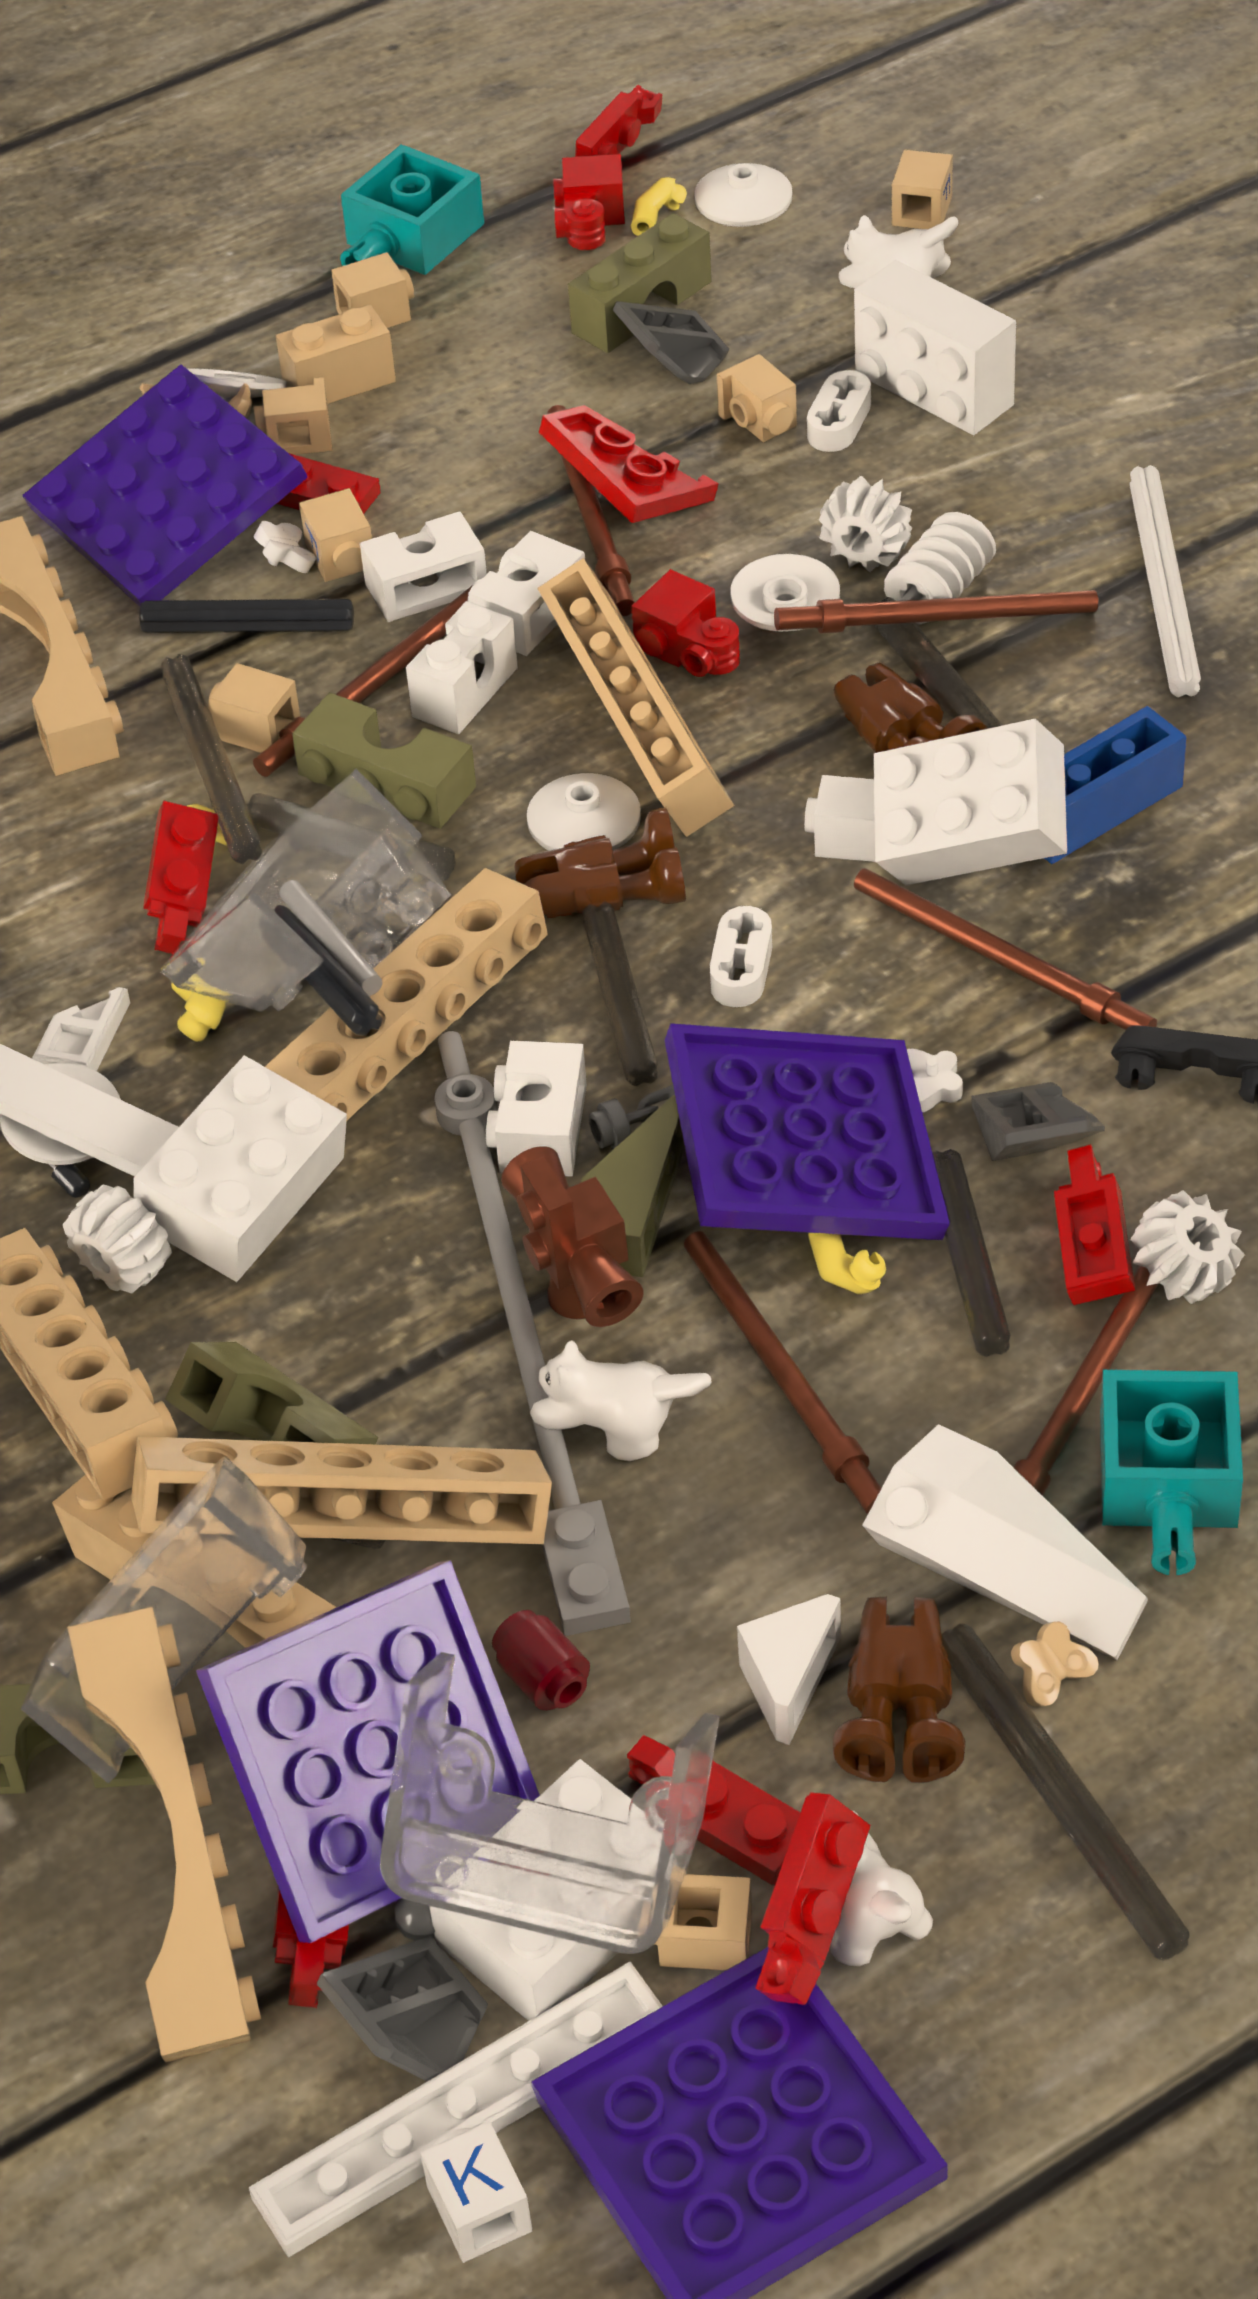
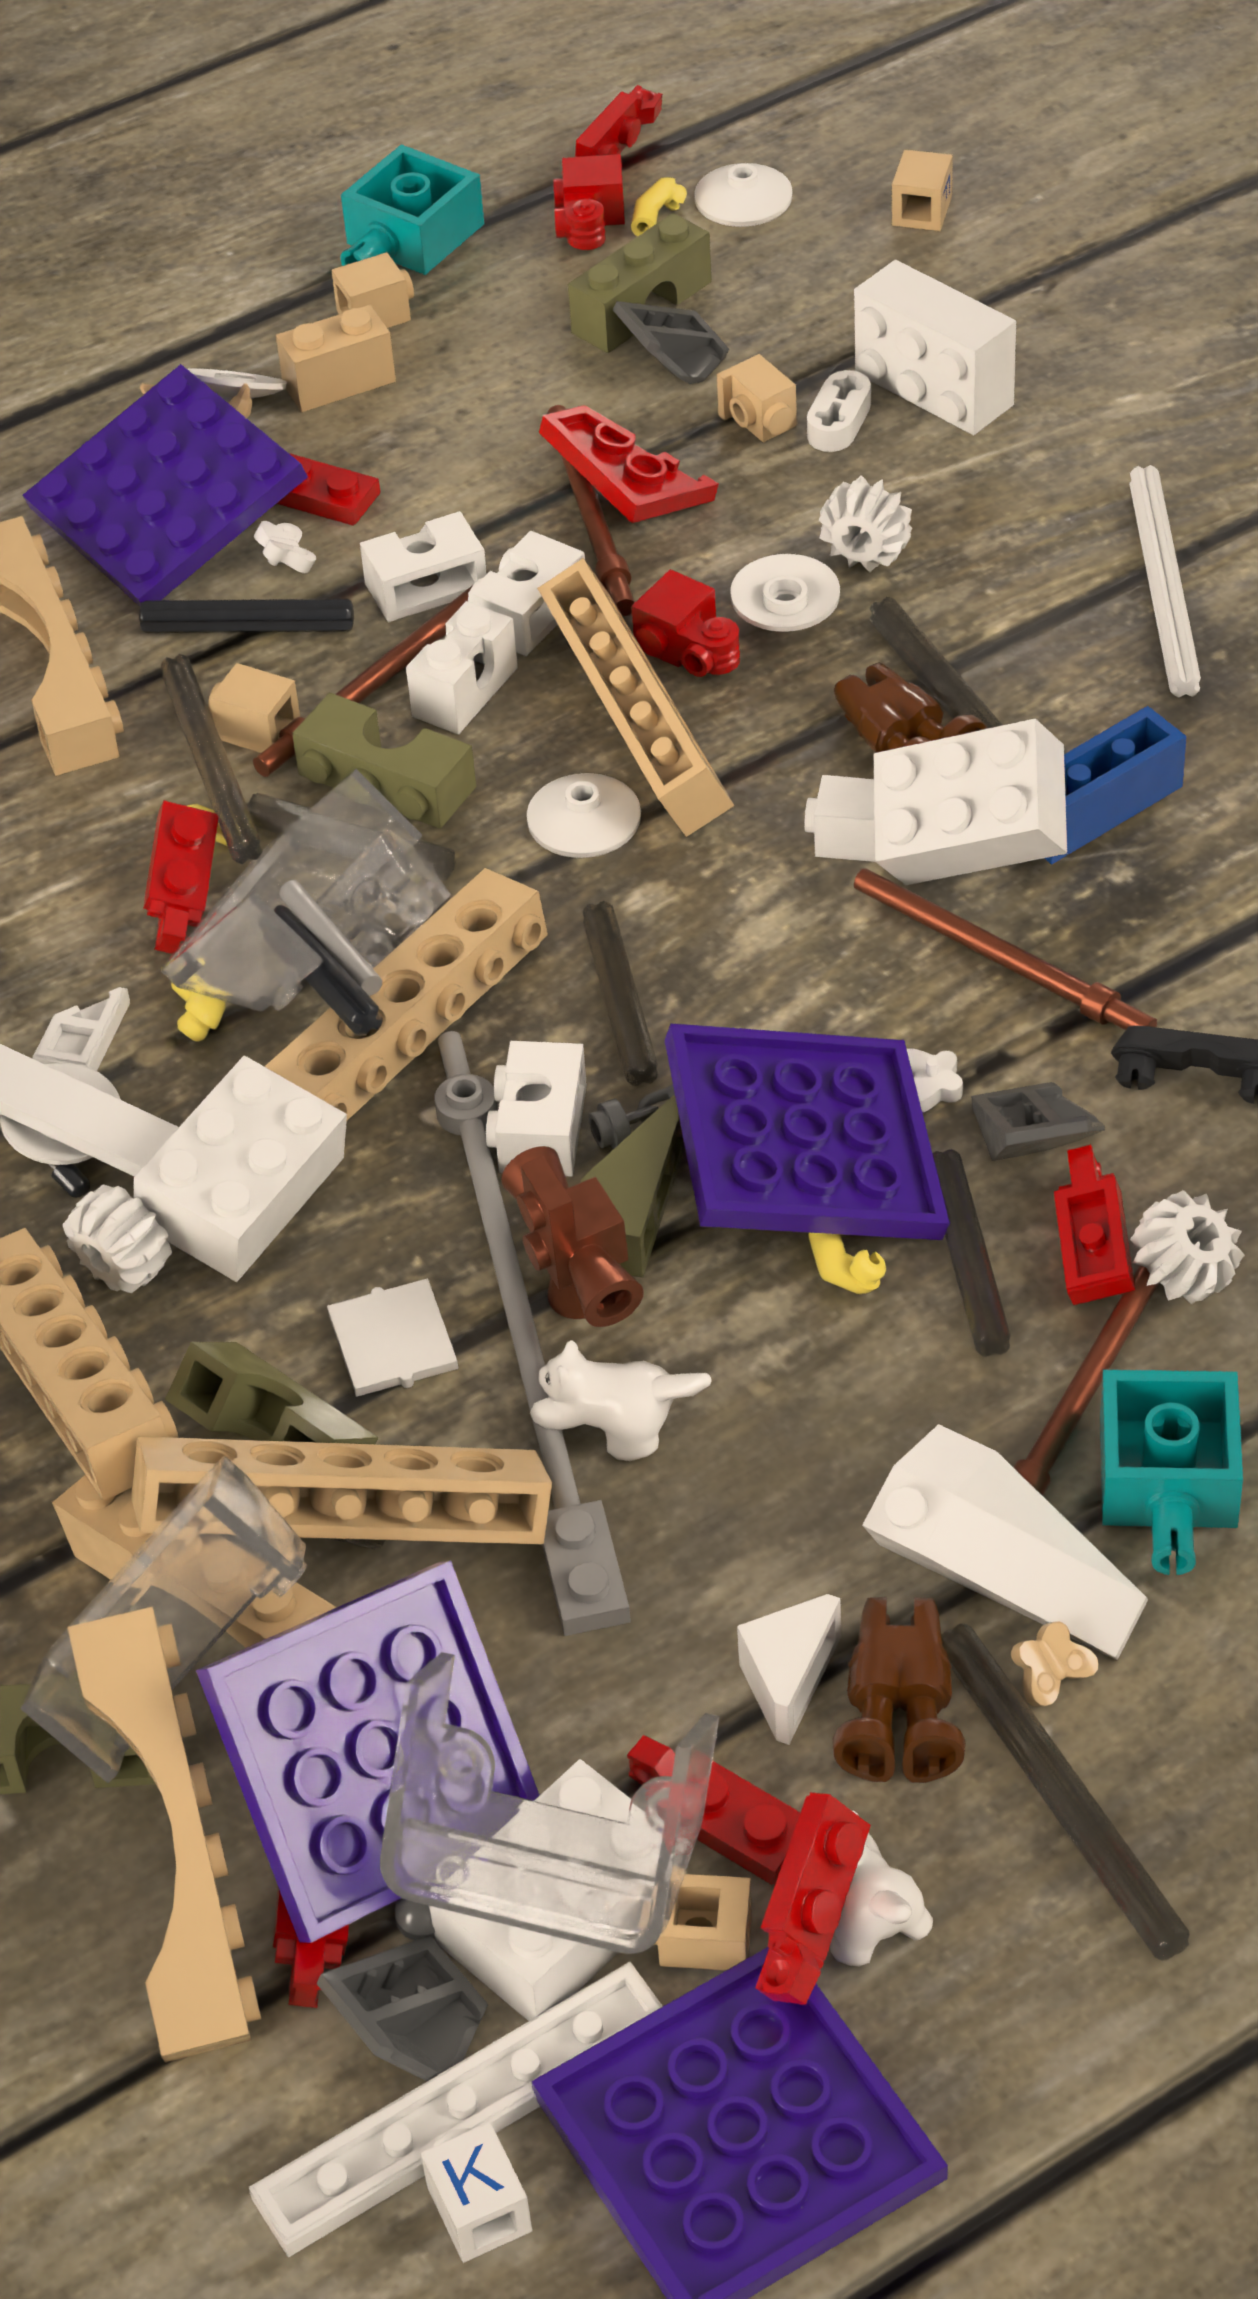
tan brick [254,377,333,455] -> none
tan brick [299,488,372,582] -> none
dark red brick [492,1610,590,1711] -> none
reddish brown piece [514,807,686,918] -> none
copper bar [684,1231,882,1514] -> none
white beam [710,906,772,1007] -> none
copper bar [774,590,1098,633] -> none
white animal [839,215,958,288] -> none
white piece [884,512,996,625] -> none
none -> white piece [327,1278,458,1397]

